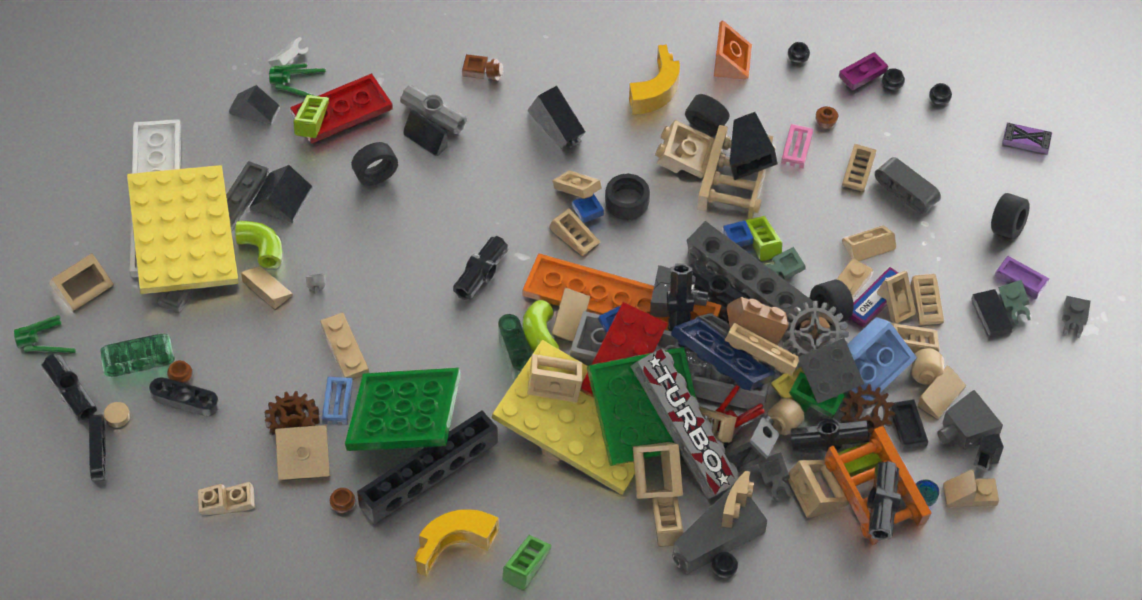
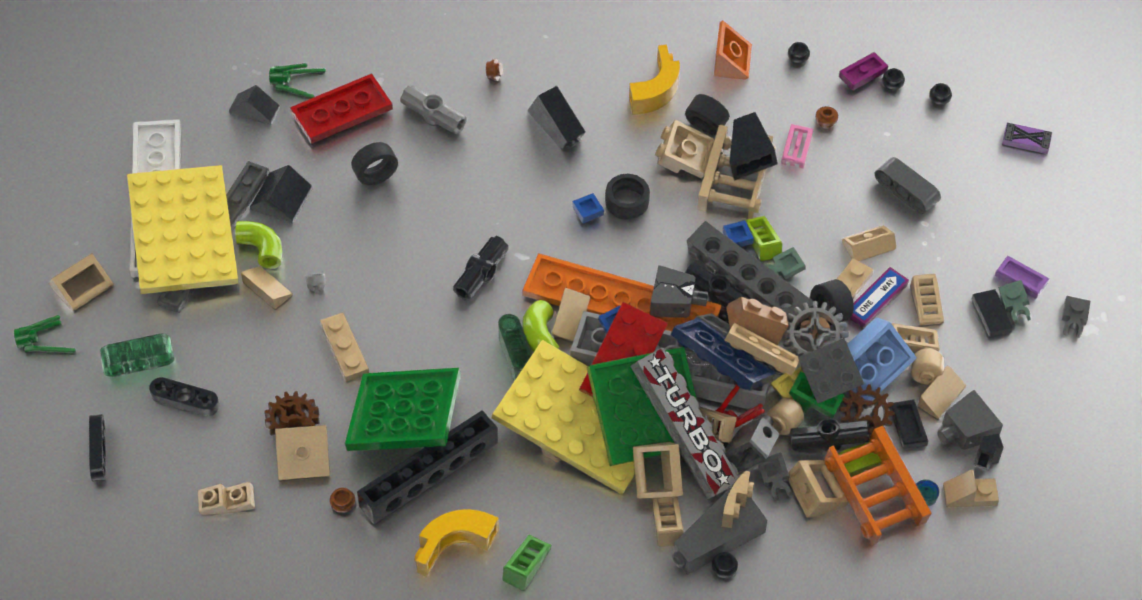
black piece [41,354,97,421] -> none
tan tile [104,402,130,428] -> none
dark orange plate [167,360,193,383] -> none
white plate [268,37,309,67] -> none
lime slope [293,95,329,138] -> none
medium blue tile [322,377,353,425] -> none
black slope [403,109,448,156] -> none
dark orange tile [462,54,488,79] -> none
tan tile [527,354,582,403] -> none
tan slope [549,208,600,257] -> none
tan plate [552,170,602,199] -> none
black piece [667,264,694,332] -> none
tan slope [842,144,877,192] -> none
black piece [867,461,901,540] -> none
tan slope [877,271,916,324] -> none
black tyre [991,193,1030,239] -> none

